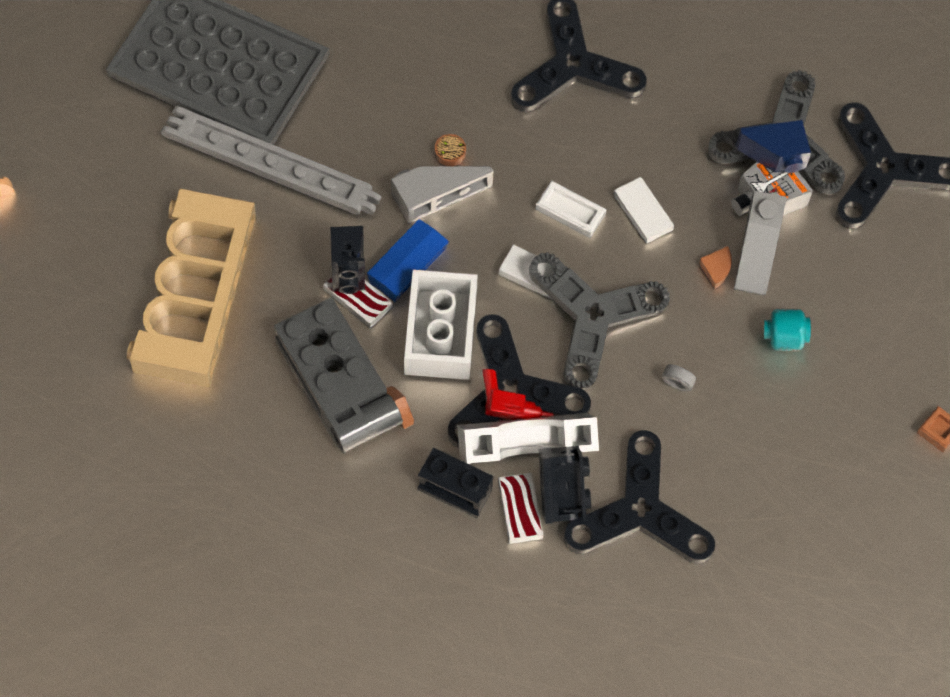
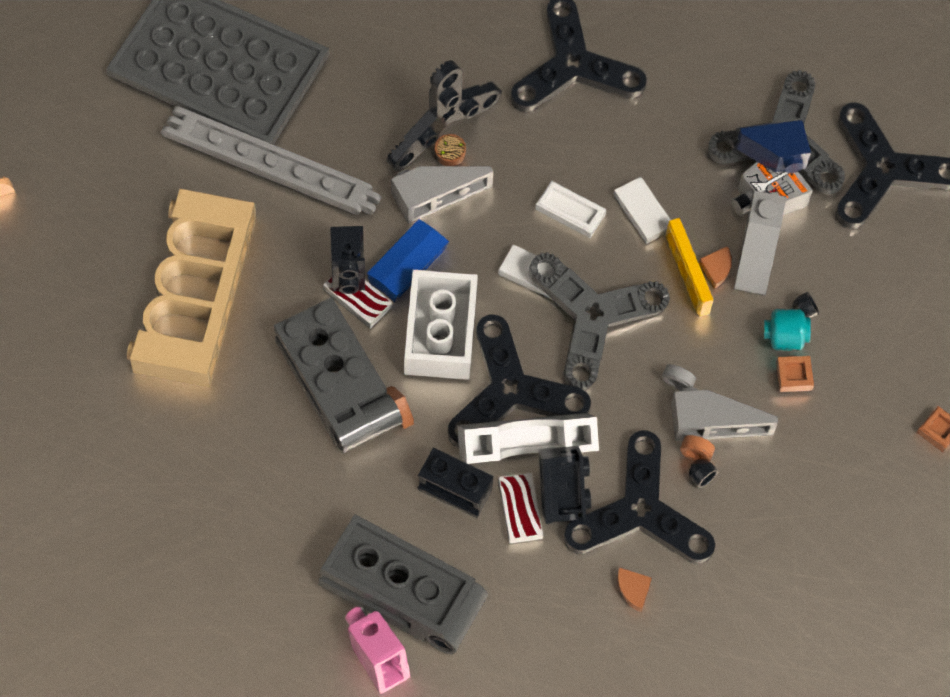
red piece [482,369,554,420] -> none
none -> dark grey hinge [319,514,488,654]
none -> bright pink torso [345,607,410,694]
none -> black piece [387,60,502,171]
none -> nougat tile [617,568,652,612]
none -> yellow tile [665,218,713,317]
none -> light grey slope [671,387,778,441]
none -> nougat tile [680,435,715,461]
none -> black hinge [689,459,719,488]
none -> nougat plate [776,356,814,392]
none -> black hinge [792,292,819,319]

